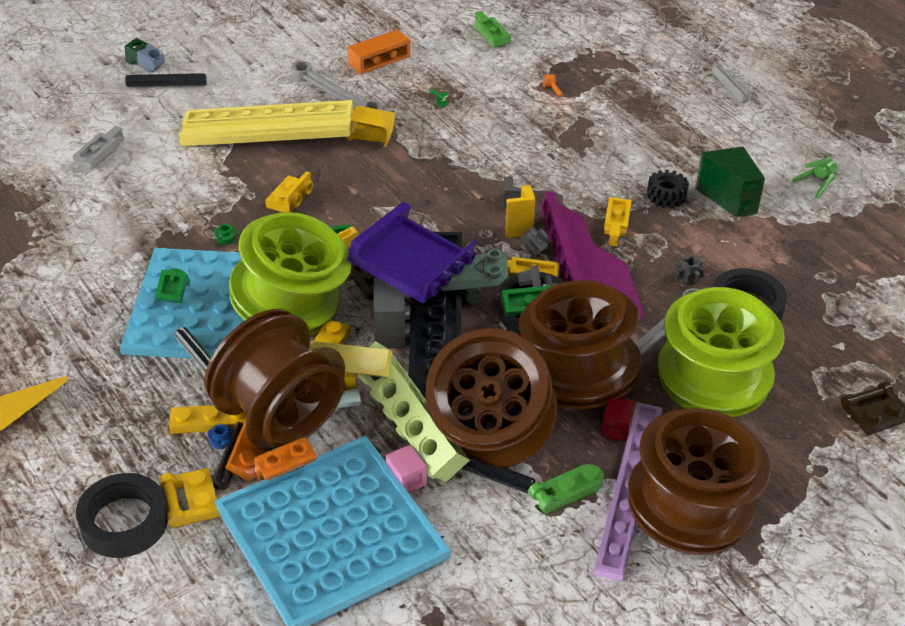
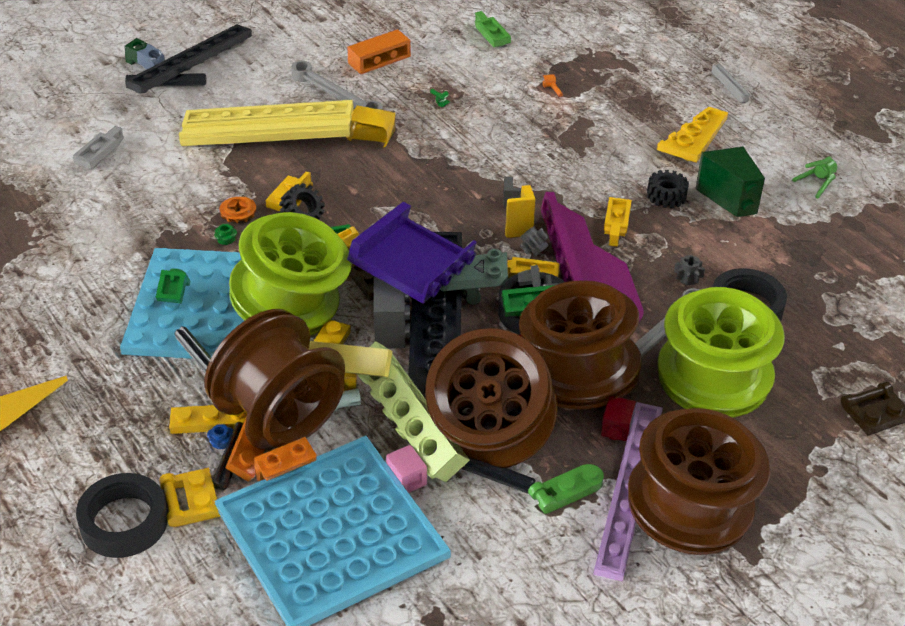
none -> black plate [125,24,252,94]
none -> orange gear [219,196,257,224]
none -> black tyre [279,183,325,220]
none -> yellow wing [657,107,728,163]

